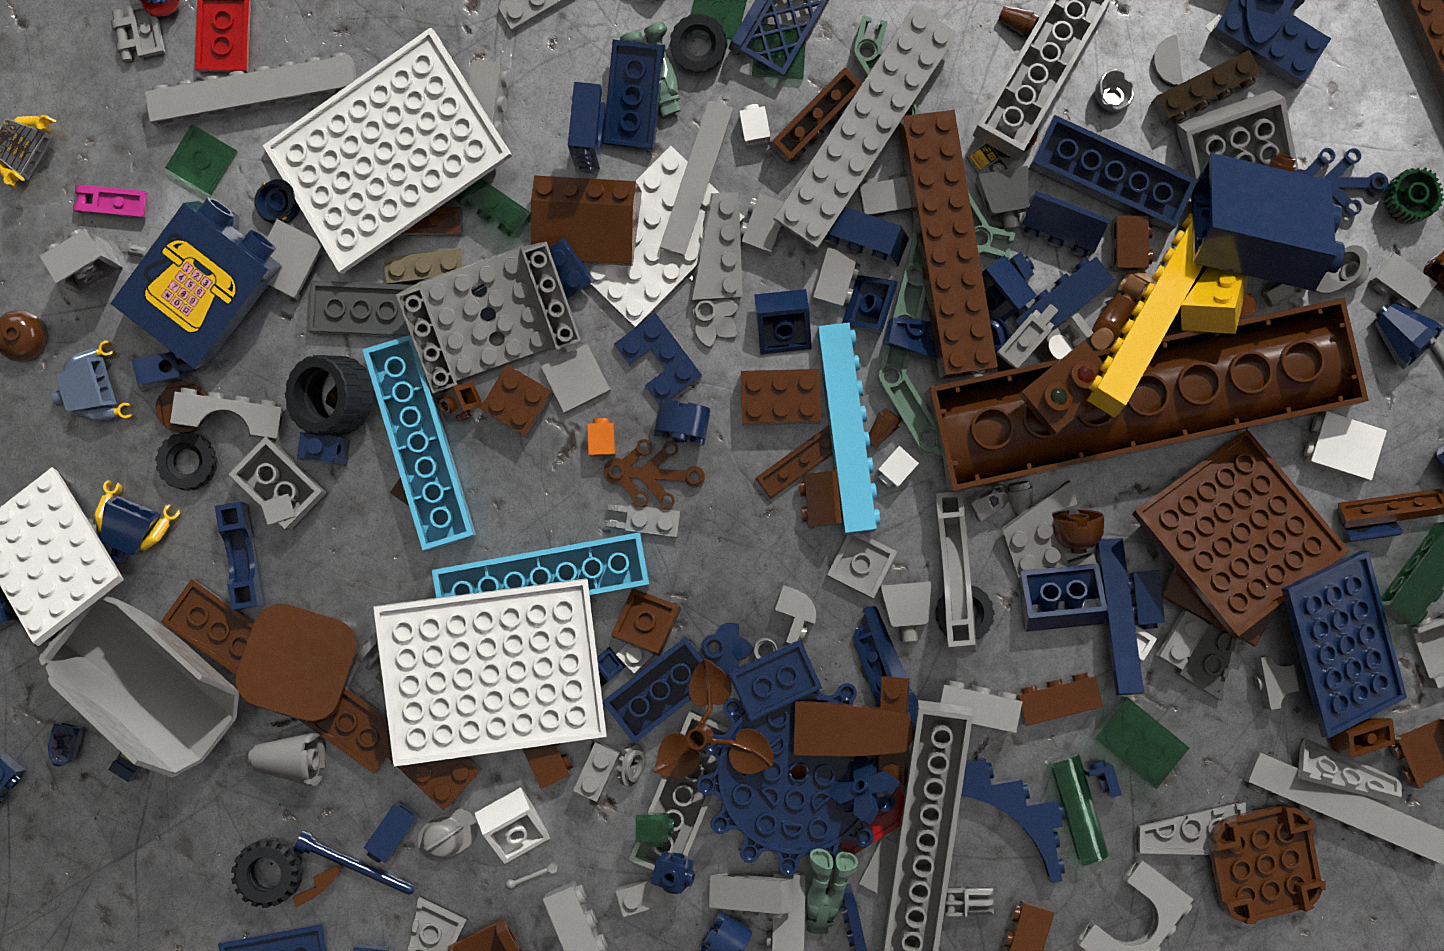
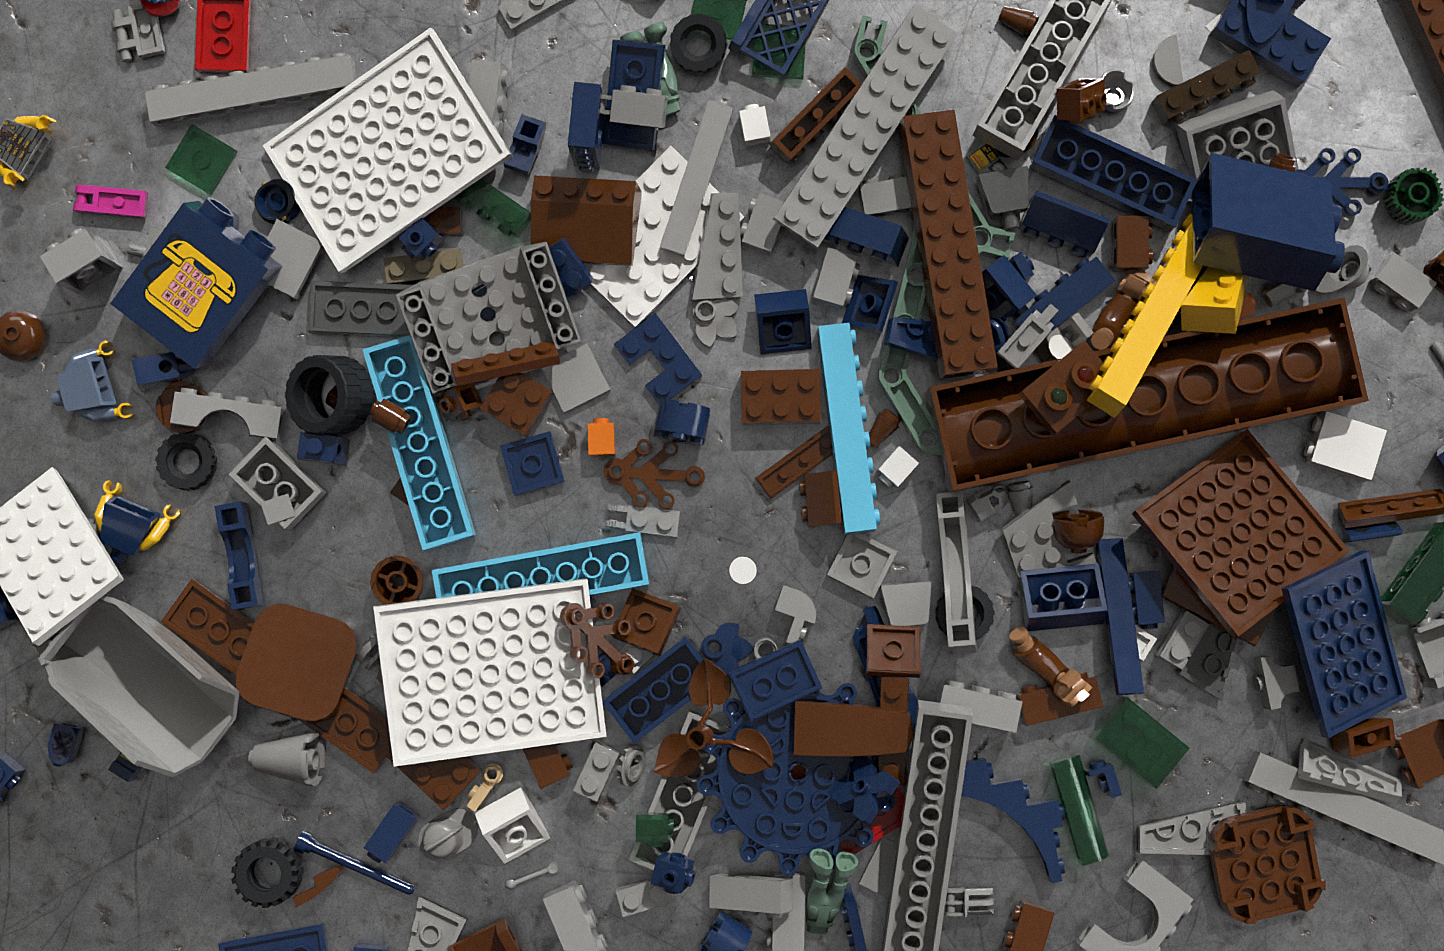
dark blue cone [1375,304,1444,370] -> none
none -> reddish brown brick [370,398,411,434]
none -> reddish brown cylinder [370,555,424,605]
none -> dark blue brick [398,218,444,261]
none -> reddish brown plate [451,342,560,386]
none -> tan plate [466,763,503,812]
none -> dark blue plate [500,431,565,496]
none -> dark blue brick [504,114,546,176]
none -> reddish brown plant [560,603,634,678]
none -> light grey brick [600,85,668,128]
none -> white sticker [729,557,757,584]
none -> reddish brown tile [866,624,921,678]
none -> piece [1009,627,1092,707]
none -> reddish brown brick [1056,78,1107,125]

